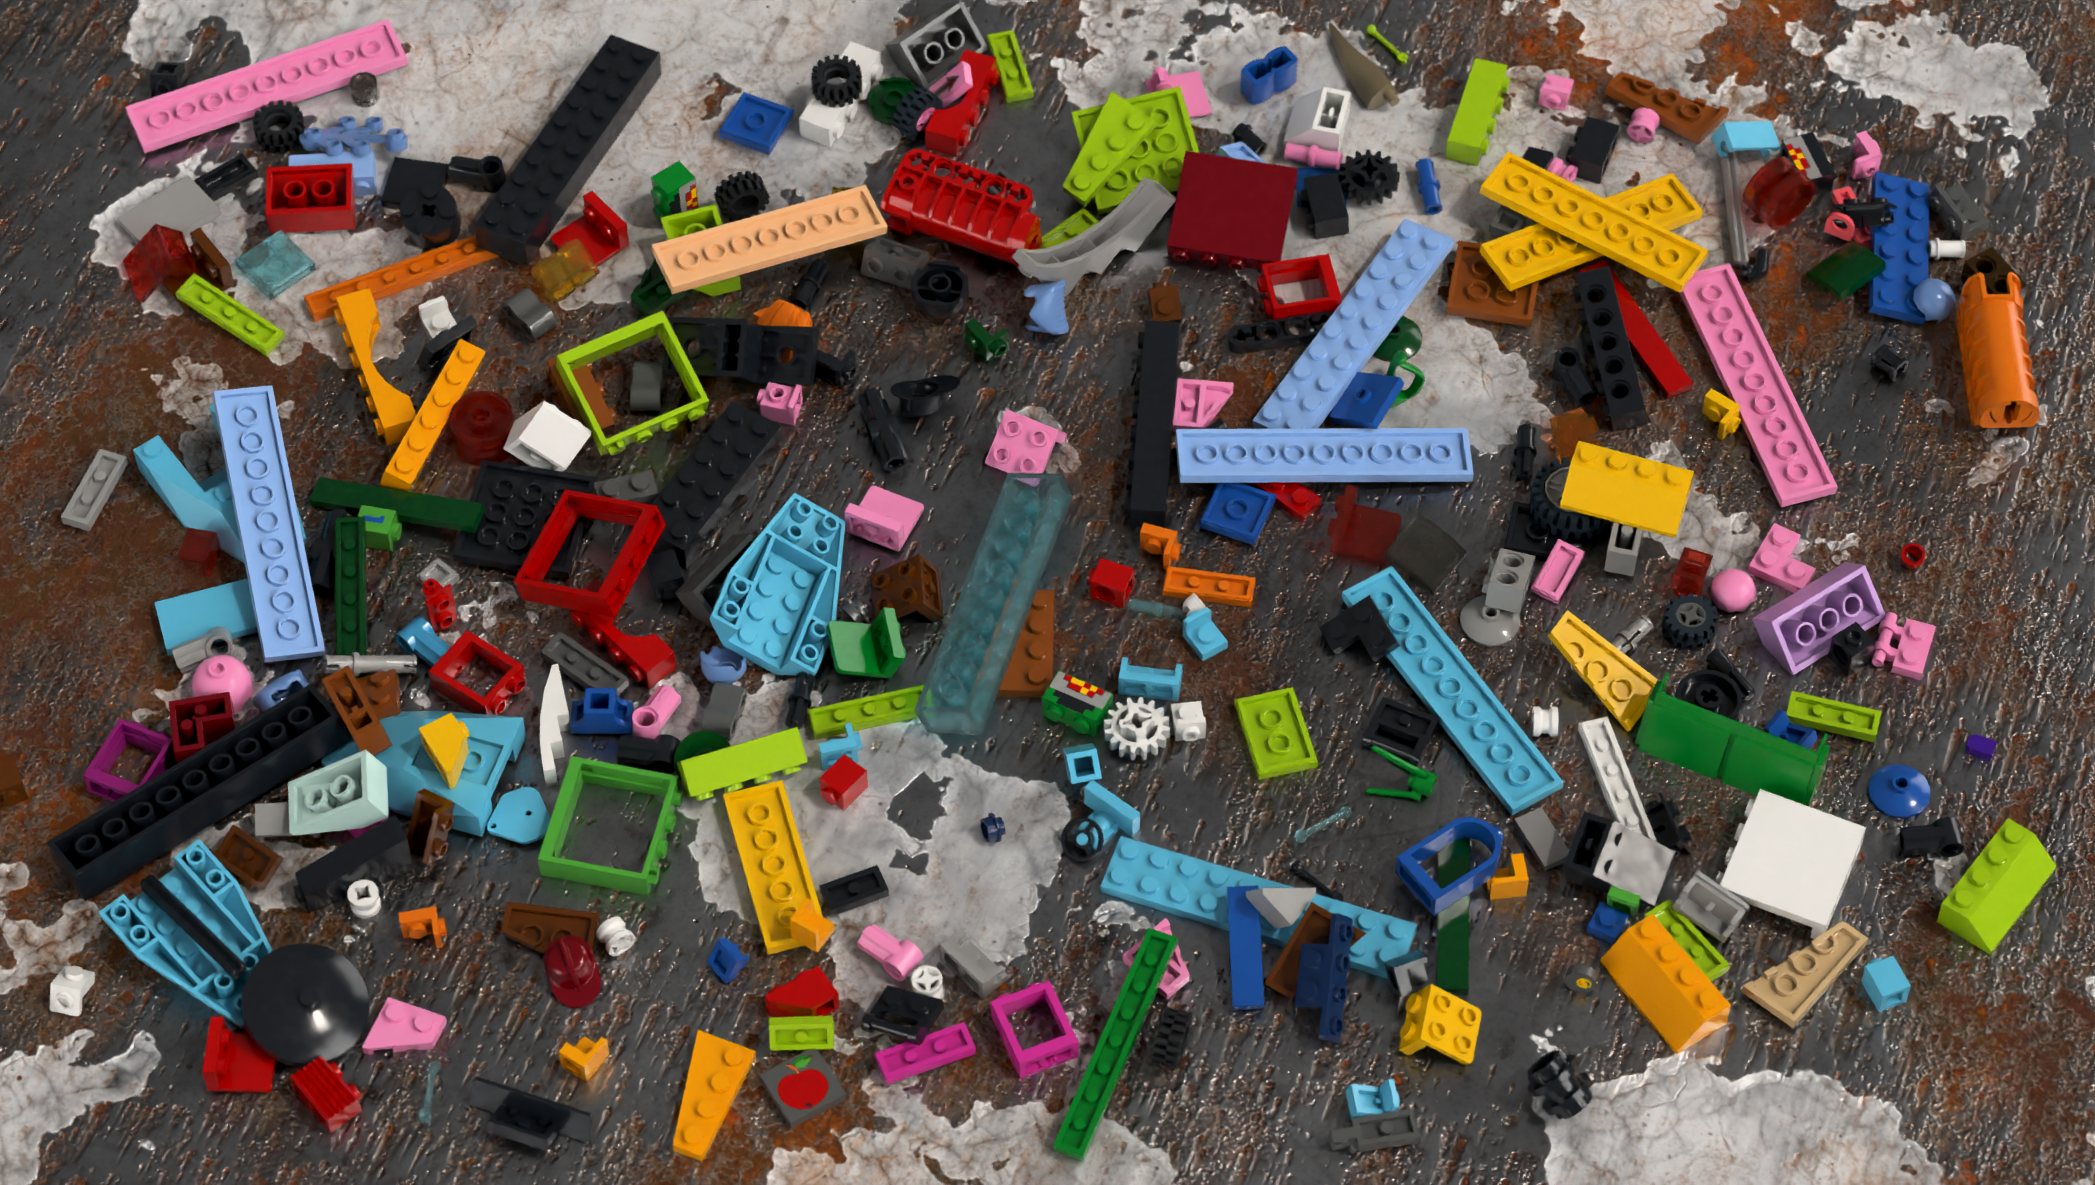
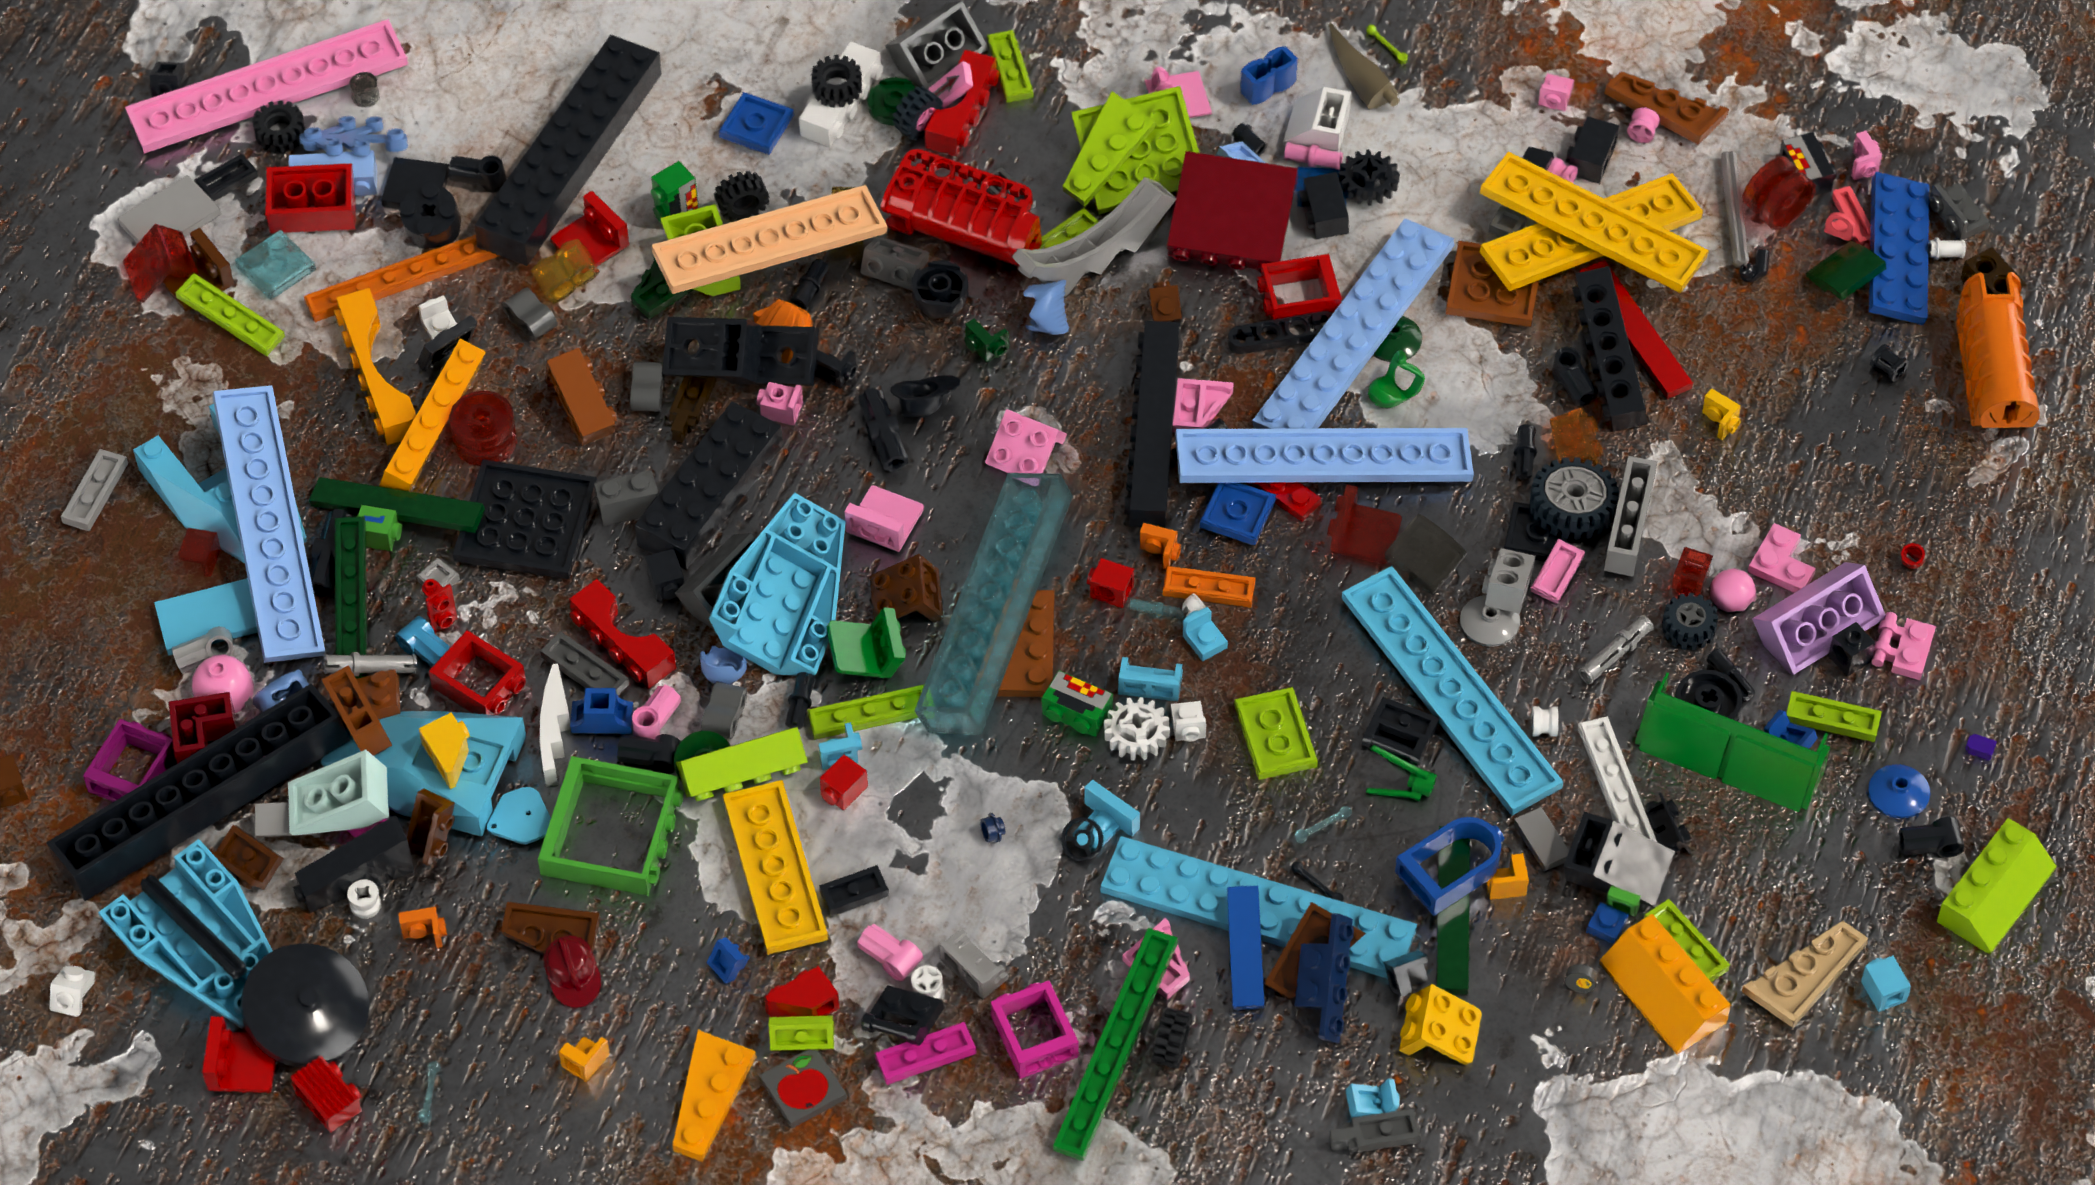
bright pink wing [362,997,447,1055] -> none
black bracket [470,1077,593,1151] -> none
white slope [503,401,592,472] -> none
red window [513,489,666,618] -> none
lime window [555,310,709,456] -> none
white wheel [596,916,635,956] -> none
light orange panel [790,897,835,953] -> none
flat silver plate [841,596,870,623] -> none
medium azure brick [1063,743,1102,784] -> none
light grey slope [1246,888,1316,929] -> none
black plate [1319,595,1400,662] -> none
blue plate [1329,372,1405,429] -> none
blue pin [1415,158,1443,215] -> none
lime brick [1445,58,1511,166] -> none
black piece [1527,1050,1593,1119] -> none
yellow wing [1548,610,1658,732] -> none
yellow slope [1560,441,1694,538] -> none
light grey hinge [1672,871,1750,943] -> none
bright pink plate [1680,263,1838,507] -> none
medium azure hinge [1711,121,1780,157] -> none
white panel [1715,789,1866,939] -> none
black hinge [1833,198,1897,229] -> none
medium blue hair [1913,278,1955,324] -> none

